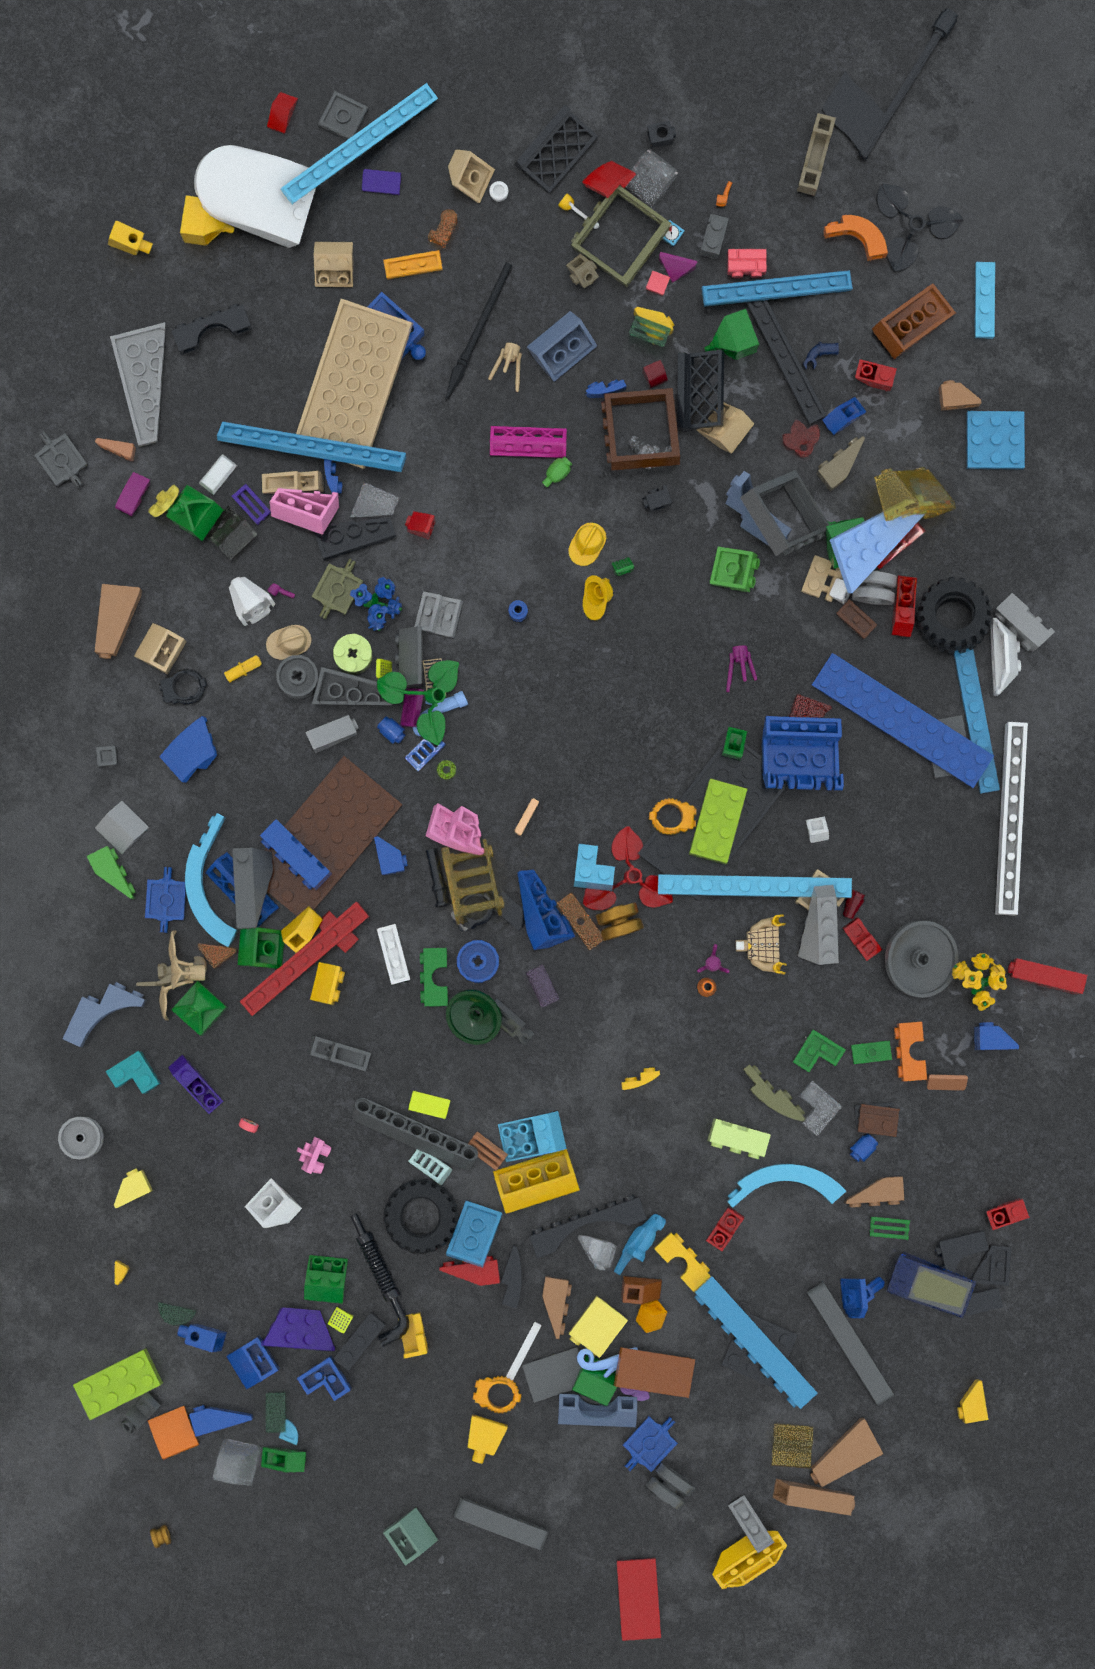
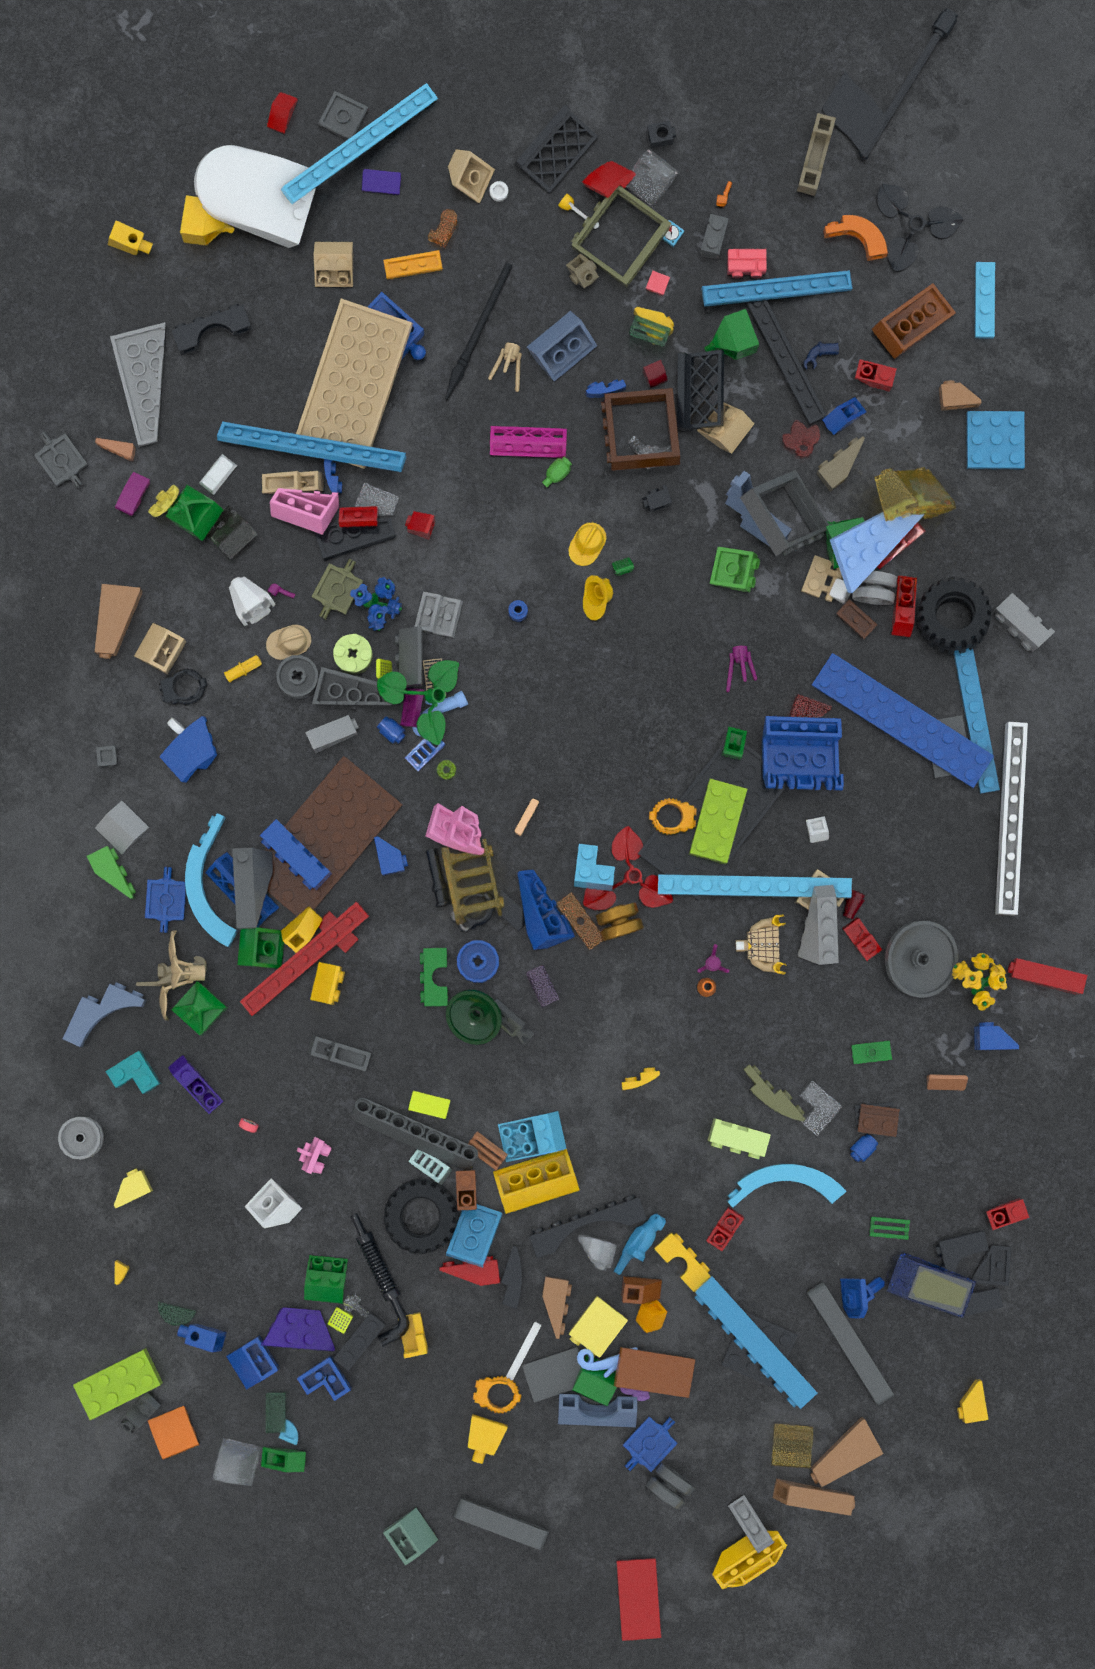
pearl gold wheel [150,1525,171,1548] -> none
blue slope [189,1405,254,1437] -> none
clear orange slope [197,943,238,969] -> none
dark purple tile [232,484,271,525] -> none
white plate [377,924,410,985] -> none
magenta slope [659,252,697,283] -> none
green plate [793,1029,846,1072] -> none
medium nougat slope [844,1176,904,1207] -> none
orange arch [894,1022,927,1081] -> none
white wedge [990,618,1021,696] -> none
none -> white tile [167,717,185,734]
none -> red plate [339,506,378,527]
none -> clear plate [343,1294,369,1317]
none -> dark orange slope [456,1170,477,1210]

